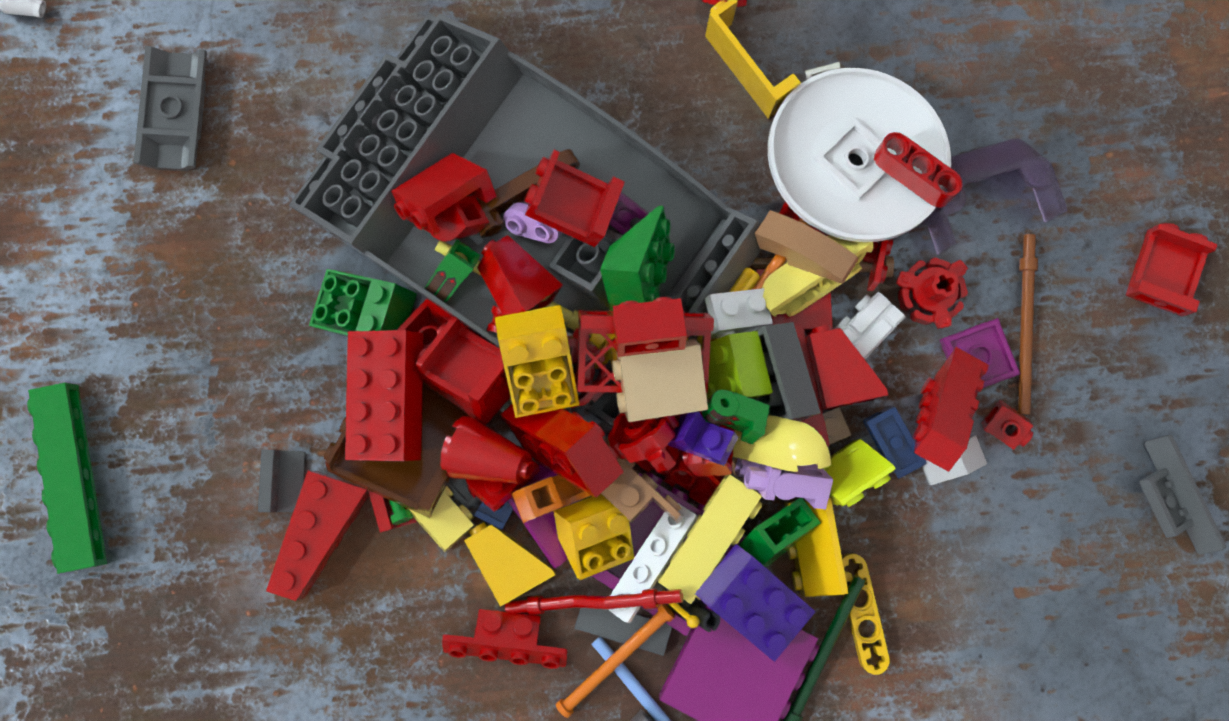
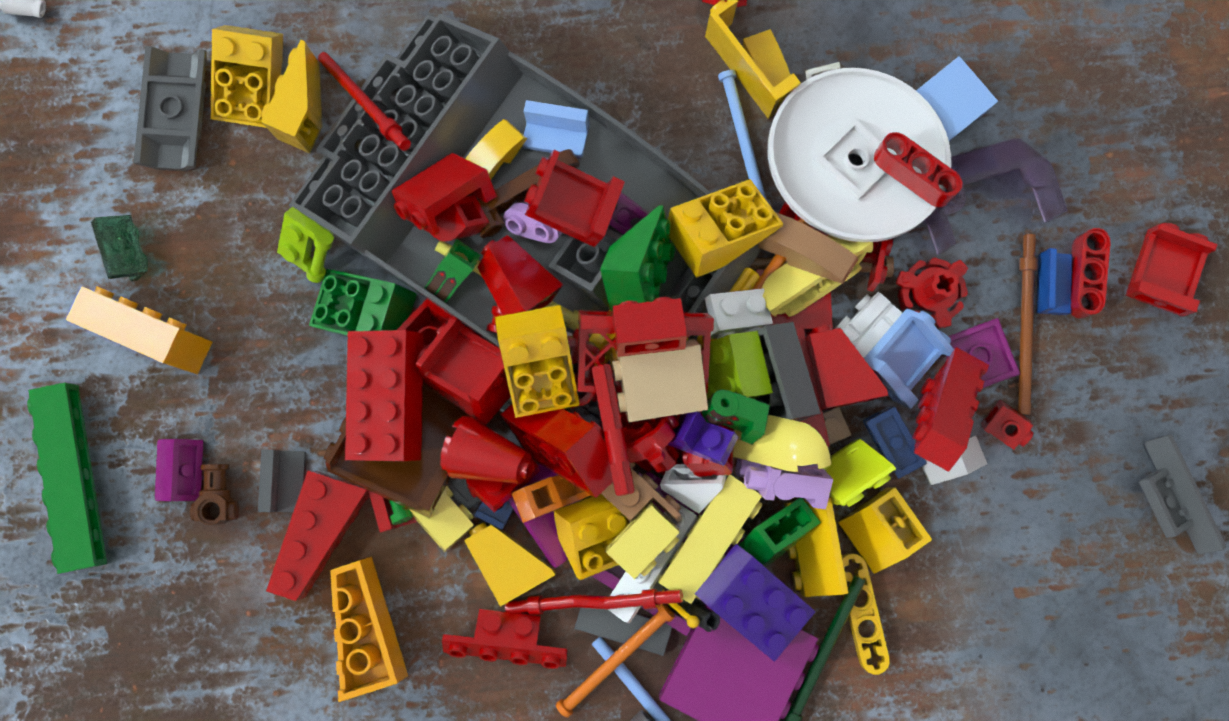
none -> wedge [66,286,213,375]
none -> clear green bracket [91,215,148,281]
none -> magenta panel [155,439,203,501]
none -> reddish brown connector [190,464,239,525]
none -> yellow slope [211,25,283,128]
none -> yellow slope [261,40,322,153]
none -> lime plate [277,207,334,283]
none -> red bar [318,52,411,151]
none -> light orange wedge [330,556,408,702]
none -> yellow slope [465,119,527,180]
none -> light blue panel [522,100,590,158]
none -> red axle [592,364,635,496]
none -> light yellow brick [606,502,680,580]
none -> white slope [660,464,727,513]
none -> yellow slope [668,179,783,278]
none -> light blue bar [718,70,771,206]
none -> yellow slope [743,29,791,87]
none -> yellow slope [837,487,932,574]
none -> light blue panel [864,309,954,409]
none -> light blue panel [916,56,998,141]
none -> blue panel [1036,248,1072,315]
none -> red beam [1071,228,1111,319]

